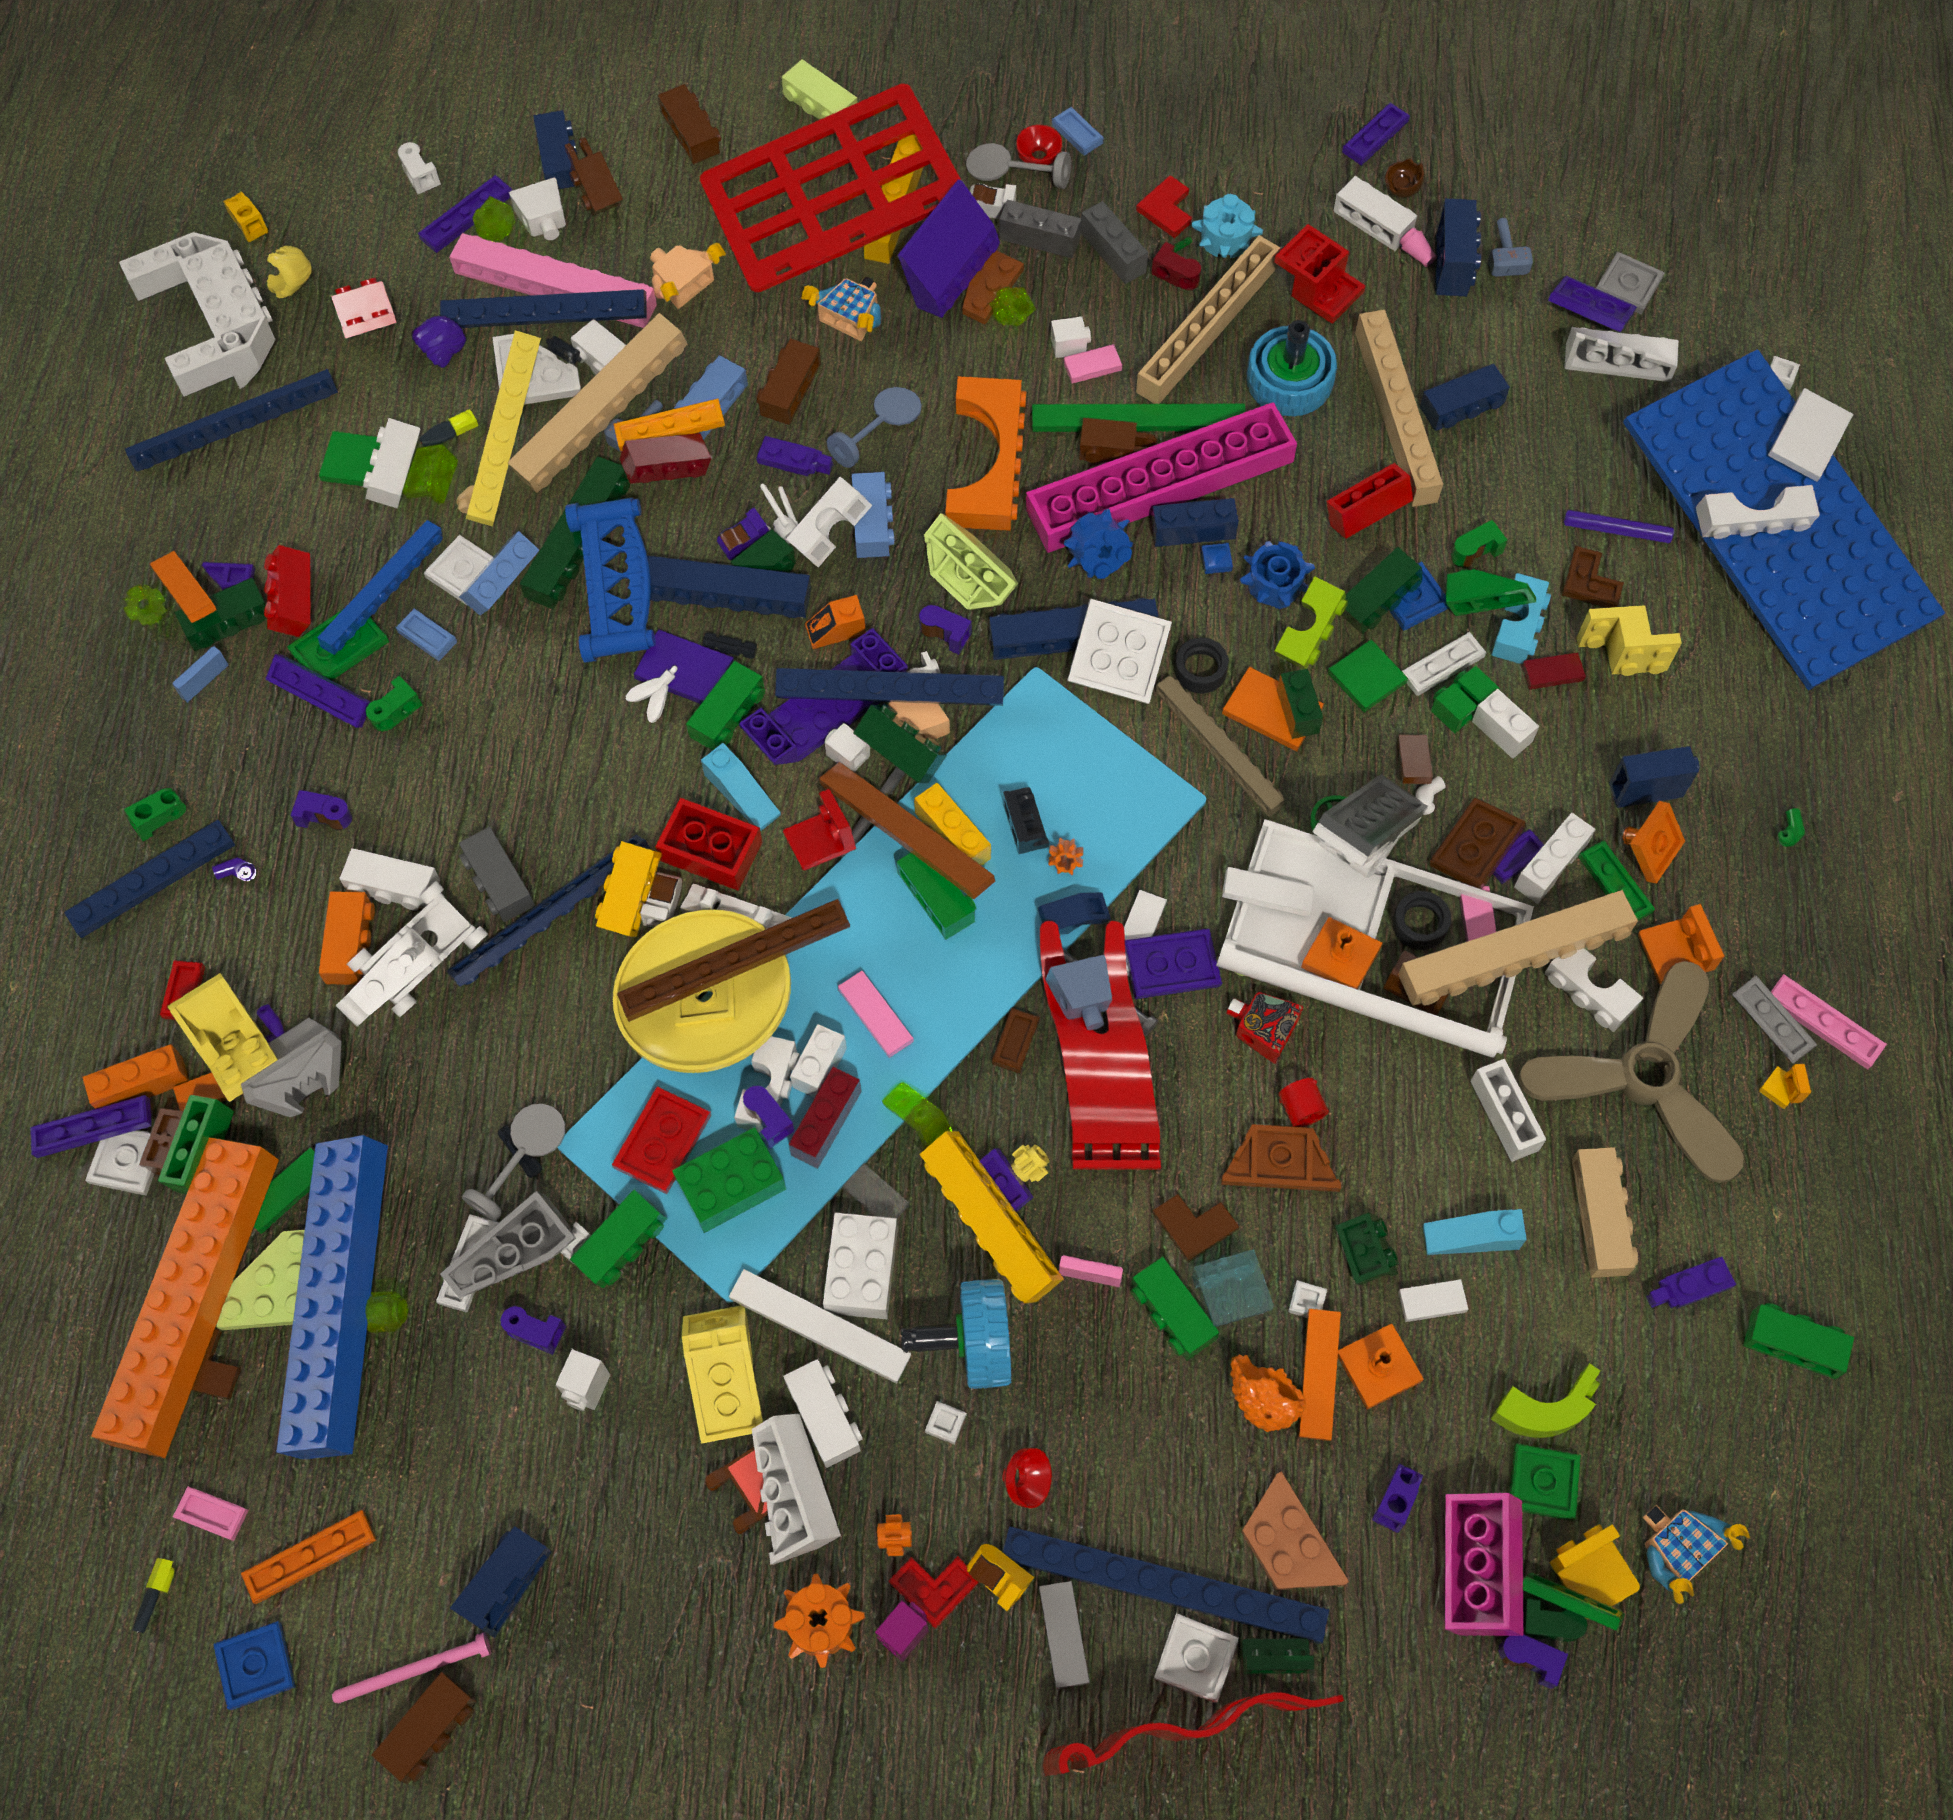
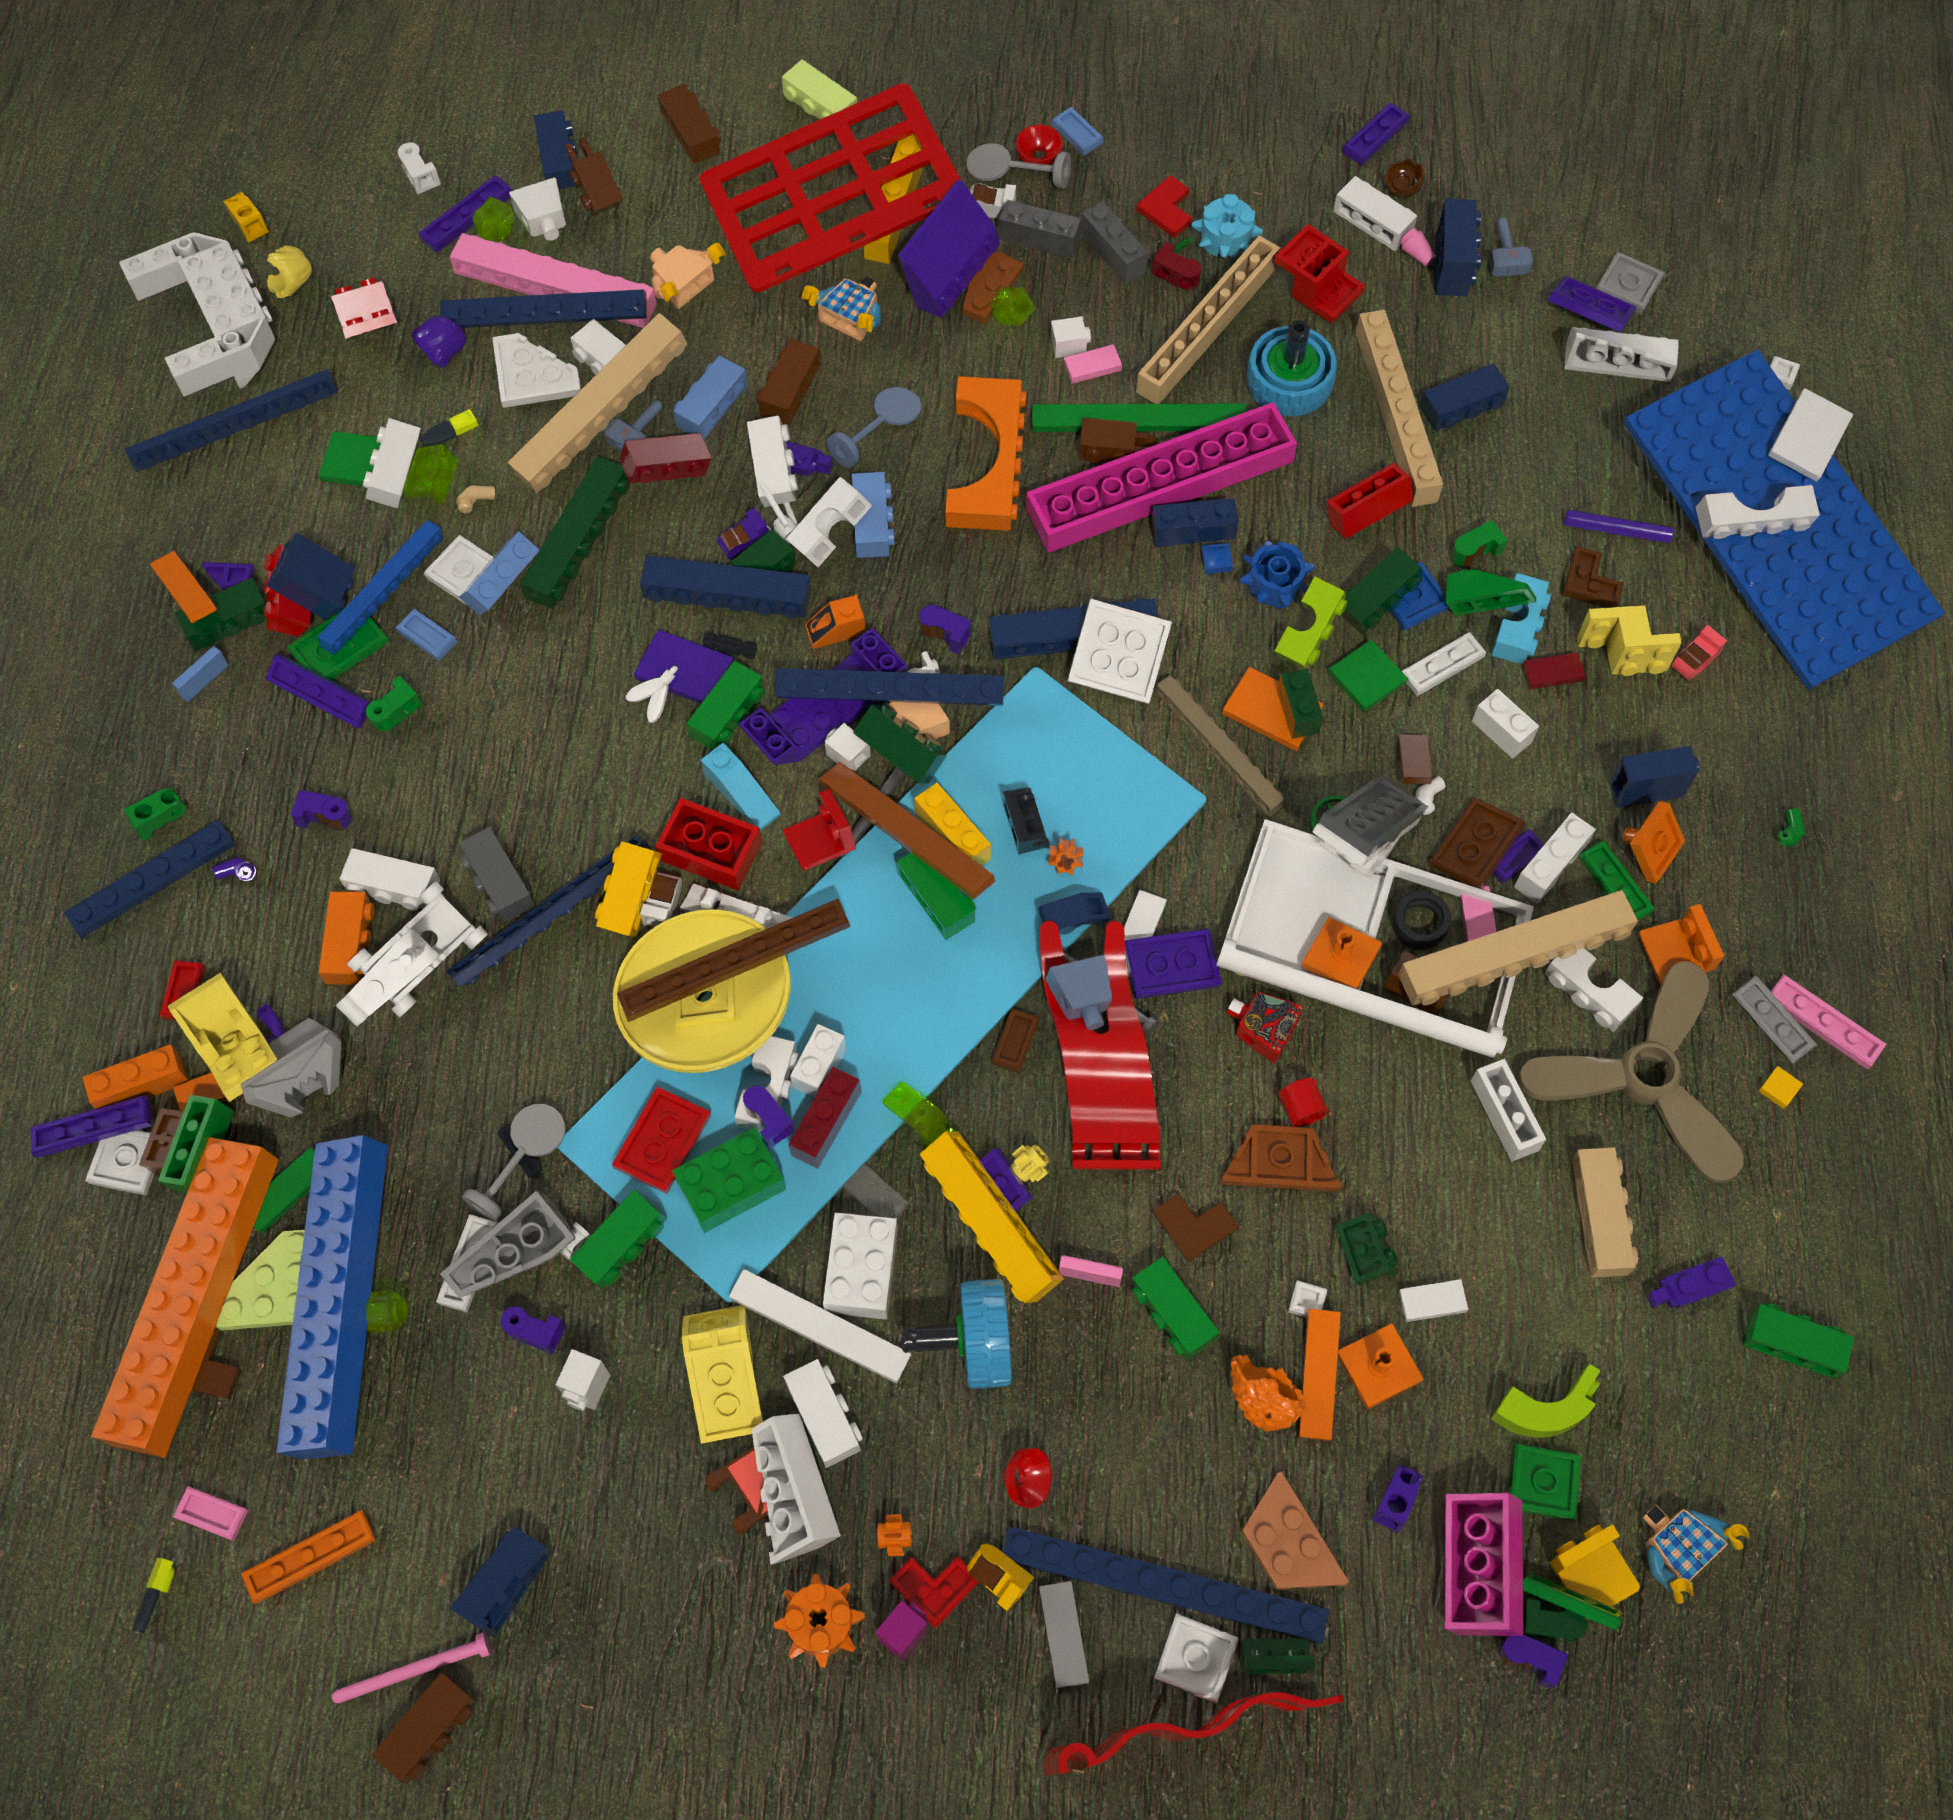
clear neon green brick [123,584,167,626] -> none
blue tile [213,1621,296,1710] -> none
light yellow plate [466,330,541,527] -> none
black axle [546,336,582,365] -> none
blue piece [565,498,656,663] -> none
light orange tile [614,399,725,451] -> none
bright pink tile [838,971,914,1058] -> none
yellowish green wedge [924,513,1018,610] -> none
white tile [925,1401,967,1445] -> none
blue brick [1064,509,1133,579] -> none
black tyre [1174,637,1229,694] -> none
clear light blue bracket [1192,1249,1274,1327] -> none
white tile [1222,867,1314,916] -> none
medium azure slope [1423,1209,1527,1255] -> none
green piece [1431,666,1500,734] -> none
light orange tile [1784,1064,1811,1103] -> none
none -> dark blue brick [267,533,355,620]
none -> white brick [747,415,799,507]
none -> coral leg [1671,625,1727,681]

